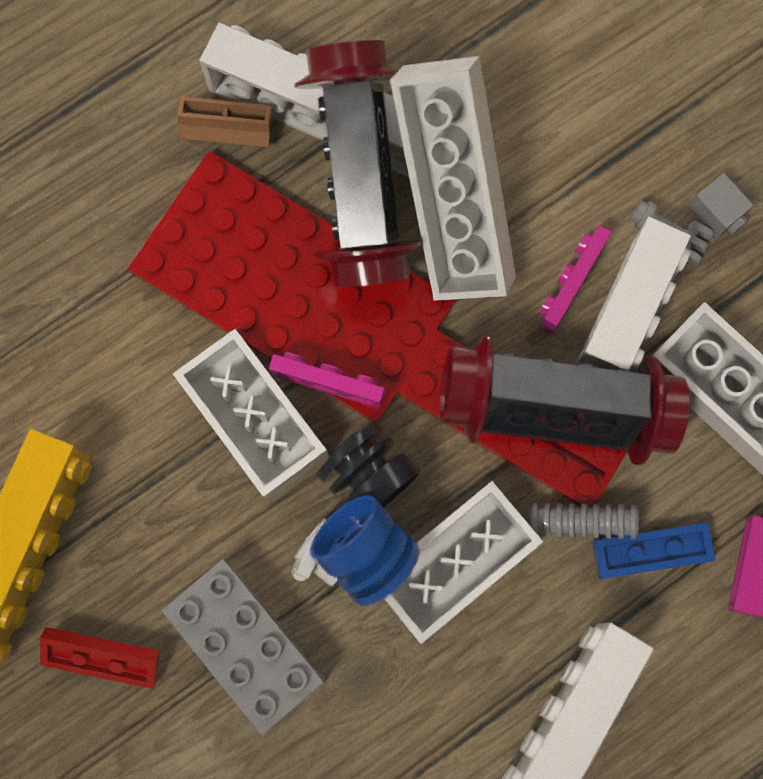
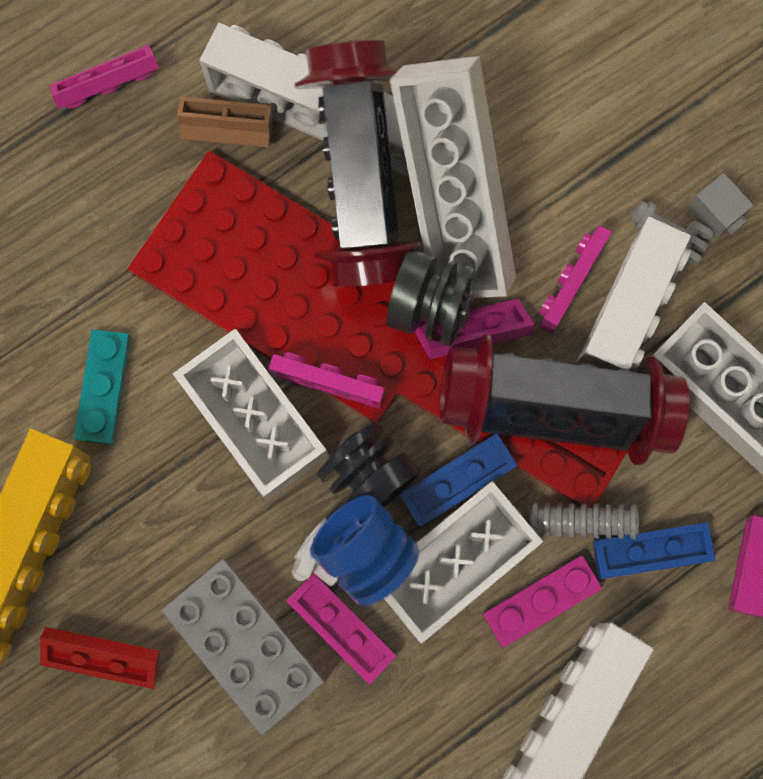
none -> dark pink plate [49,45,159,109]
none -> teal plate [74,329,131,446]
none -> dark pink plate [286,573,397,685]
none -> pearl dark grey wheel [387,250,476,346]
none -> blue plate [399,434,518,527]
none -> dark pink plate [415,299,535,359]
none -> dark pink plate [482,555,602,648]

